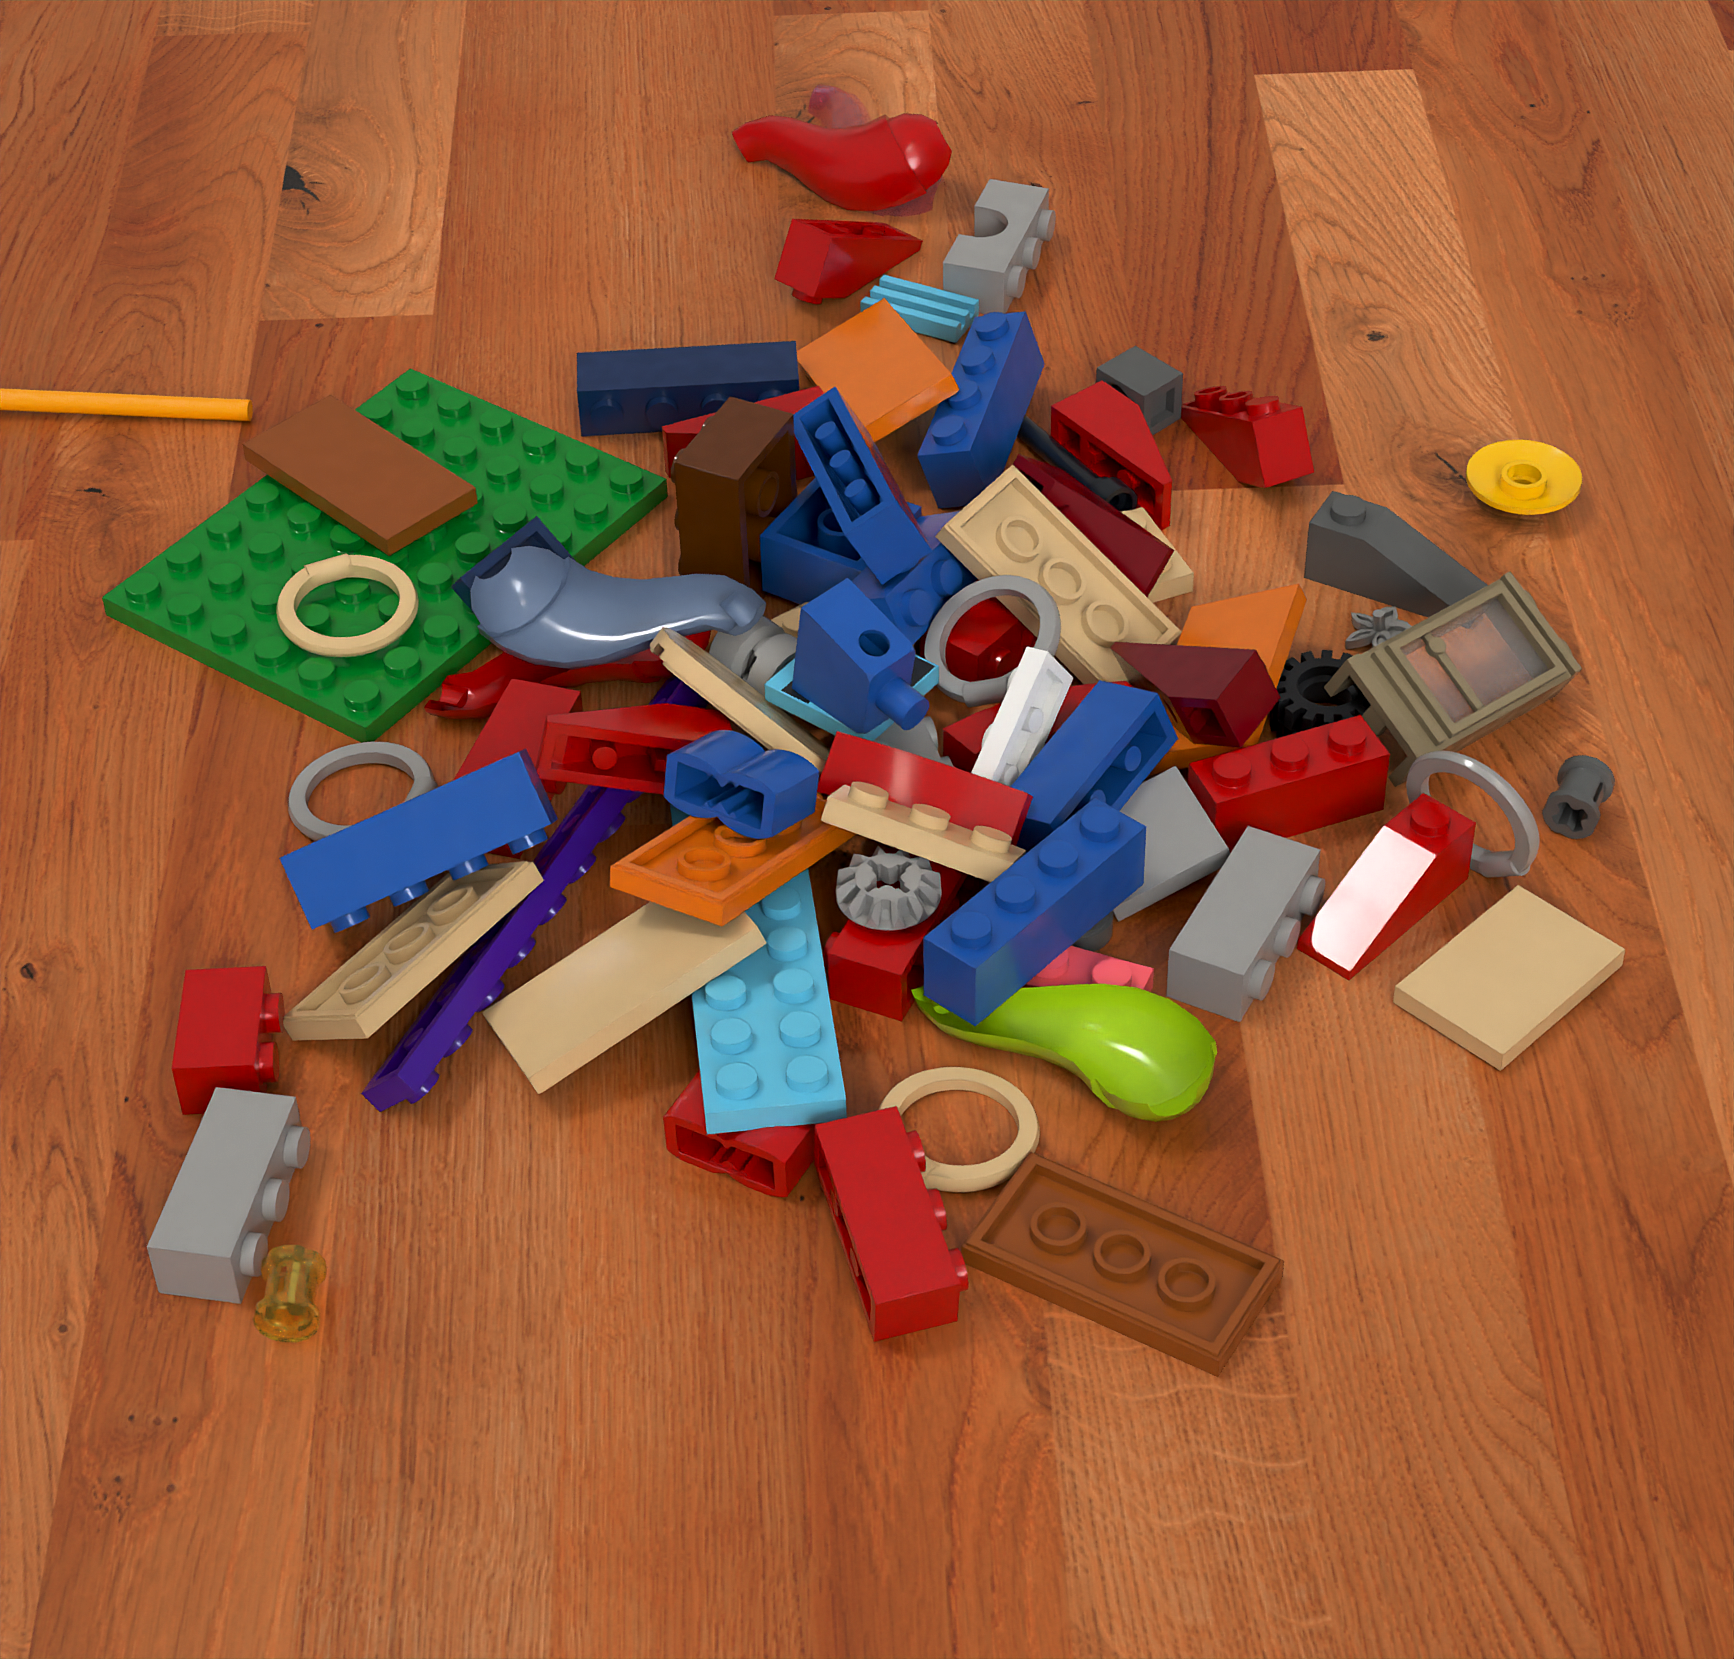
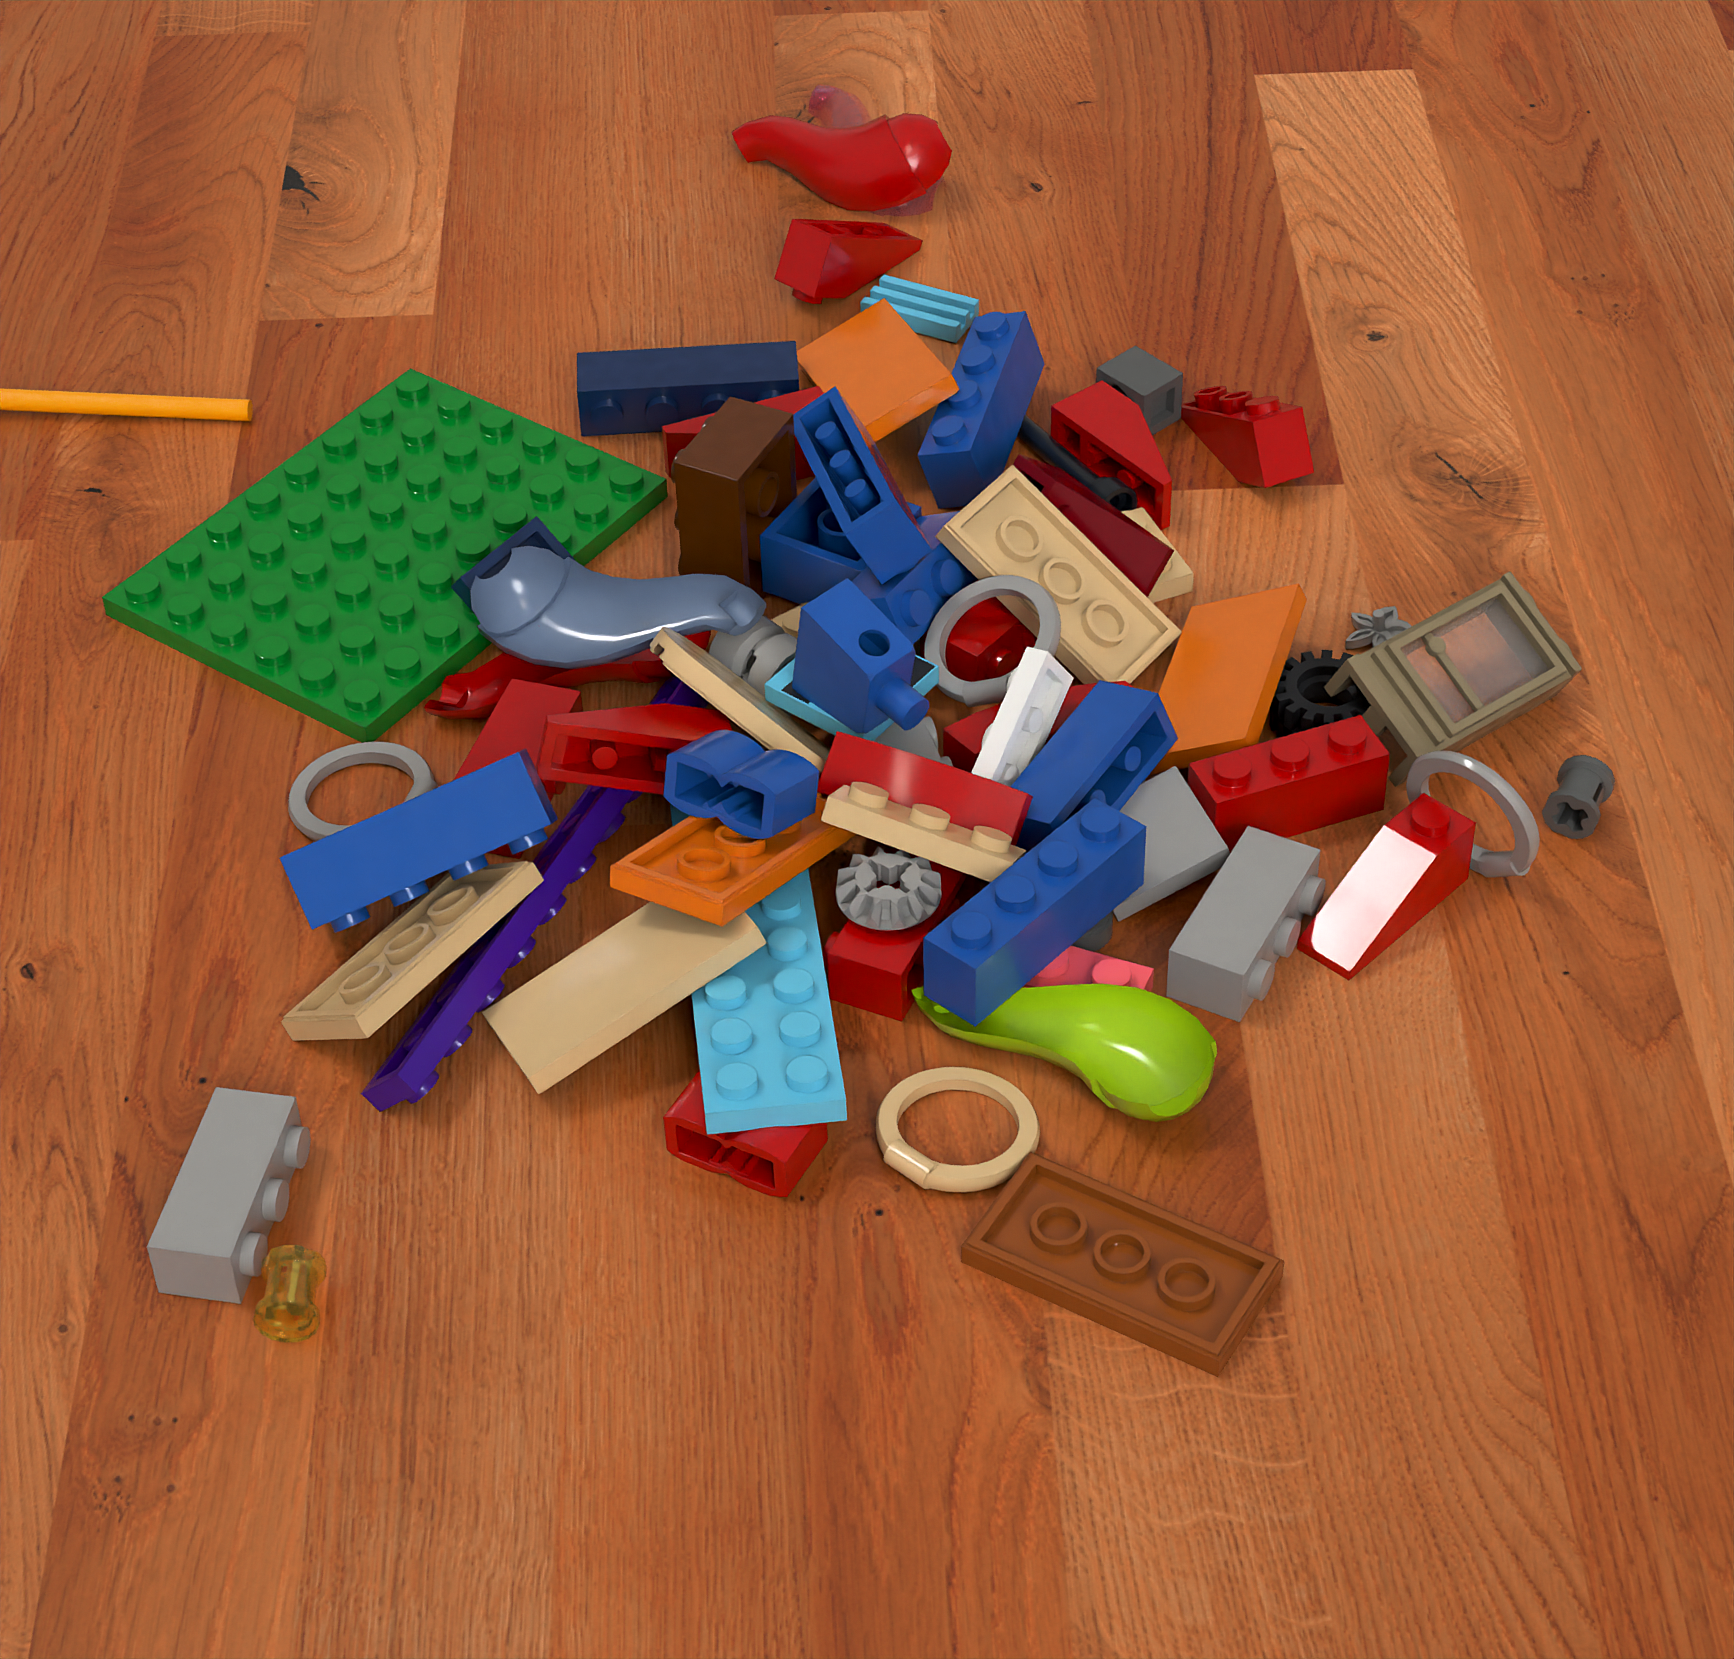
red brick [171,966,285,1115] -> none
dark orange tile [242,395,478,556] -> none
tan piece [276,553,419,657] -> none
red brick [814,1106,969,1342] -> none
light grey arch [943,179,1056,314] -> none
dark red slope [1110,642,1281,748] -> none
dark grey slope [1304,491,1488,630] -> none
tan tile [1393,885,1625,1071] -> none
yellow dish [1466,440,1582,515] -> none

